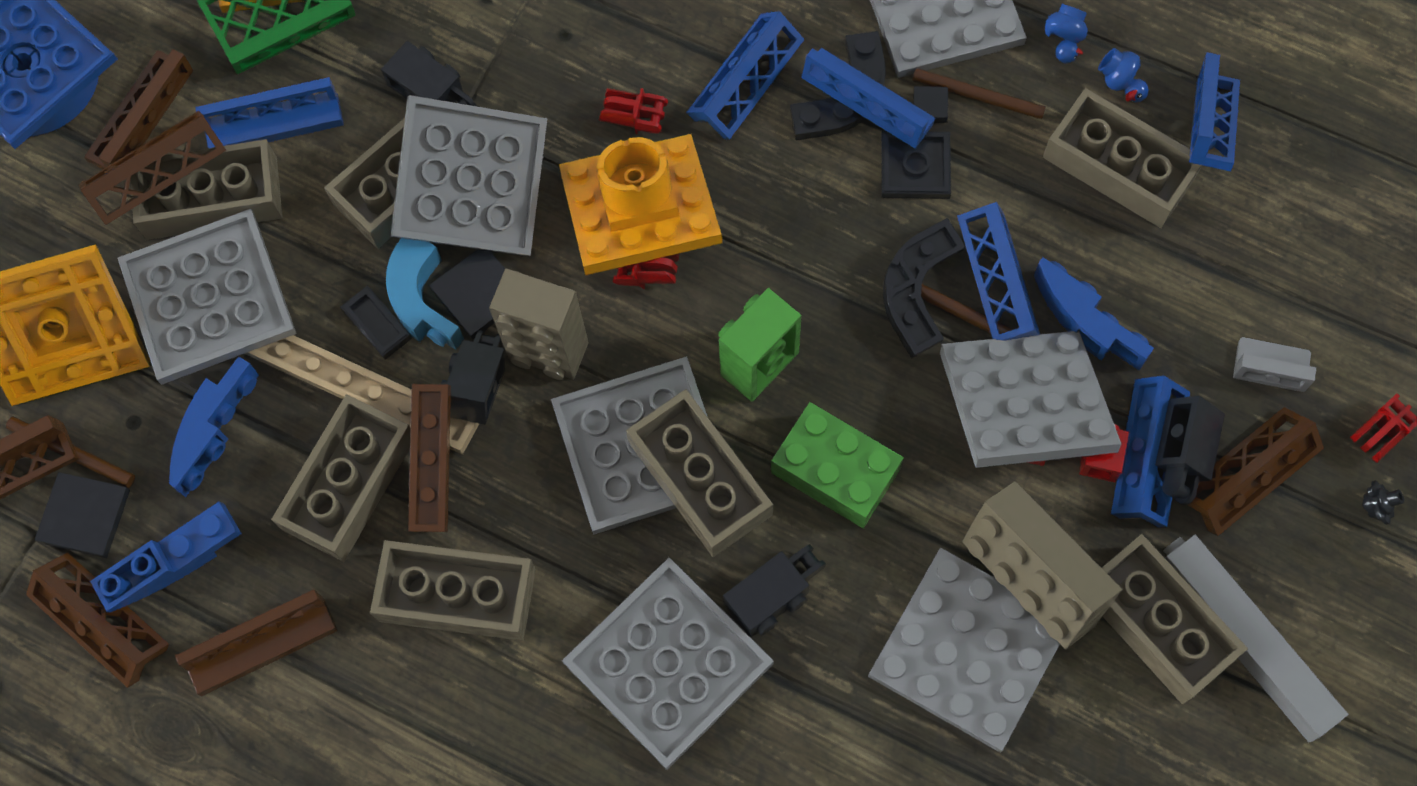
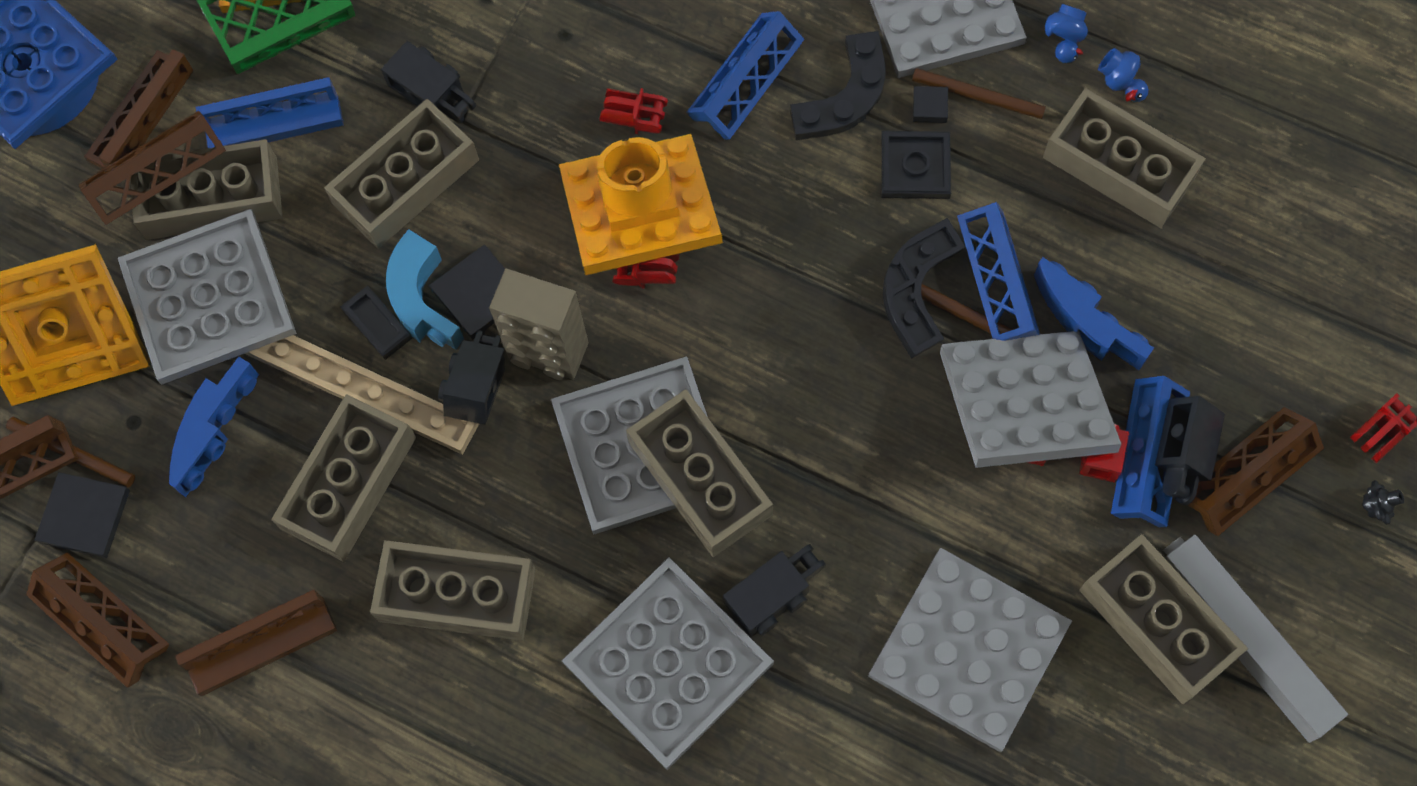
blue slope [90,502,242,613] -> none
light grey plate [390,95,547,256] -> none
reddish brown fence [408,384,451,532] -> none
bright green brick [718,288,802,402] -> none
bright green brick [771,402,904,529] -> none
blue fence [801,48,935,149] -> none
dark tan brick [962,481,1123,649] -> none
blue fence [1189,52,1240,172] -> none
light grey panel [1233,337,1316,392] -> none

